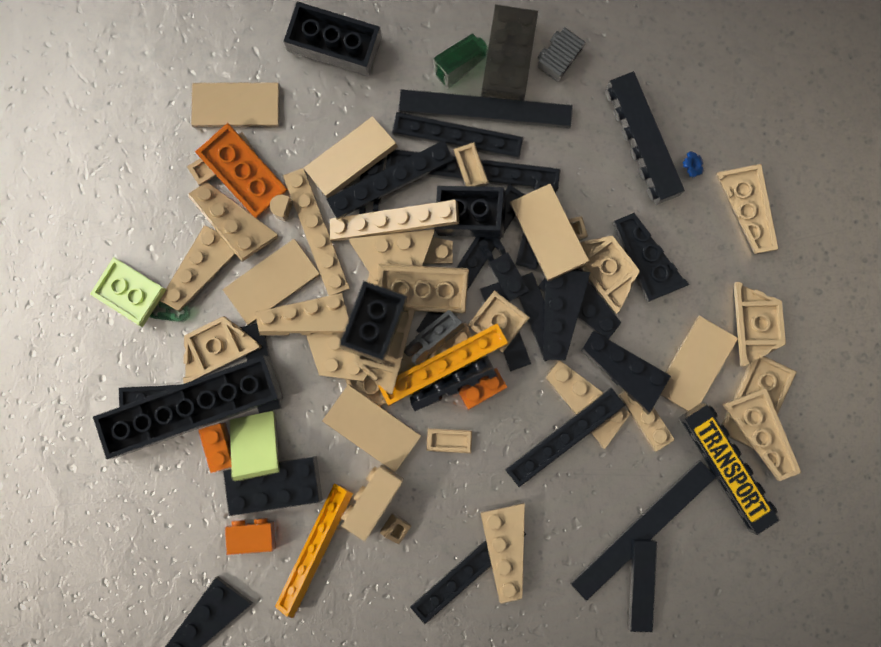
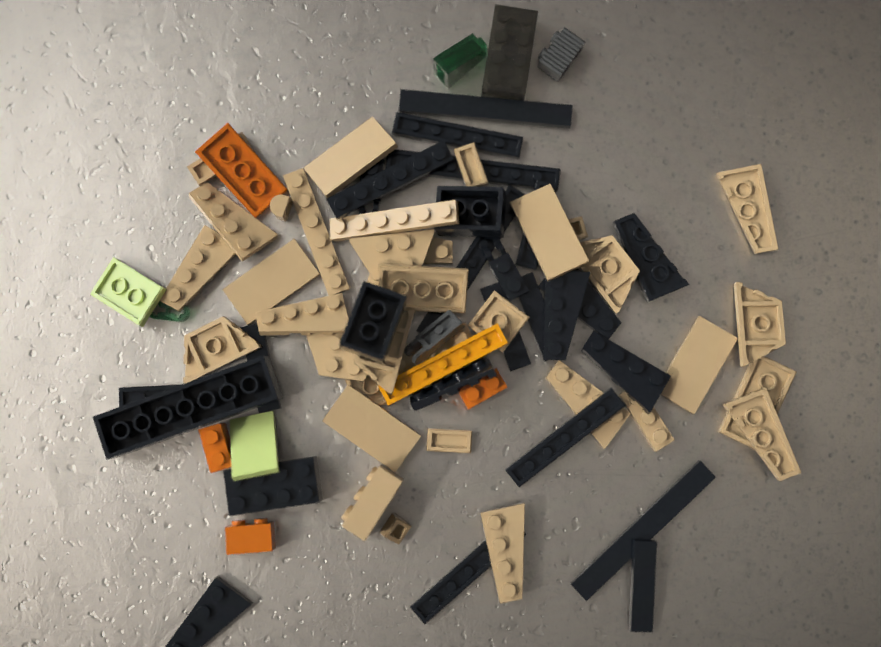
tan tile [191,83,279,127] -> none
light orange plate [275,483,353,618] -> none
black brick [283,1,382,76] -> none
black brick [605,71,685,205] -> none
brick [678,403,780,535] -> none
blue plant [682,151,704,178] -> none

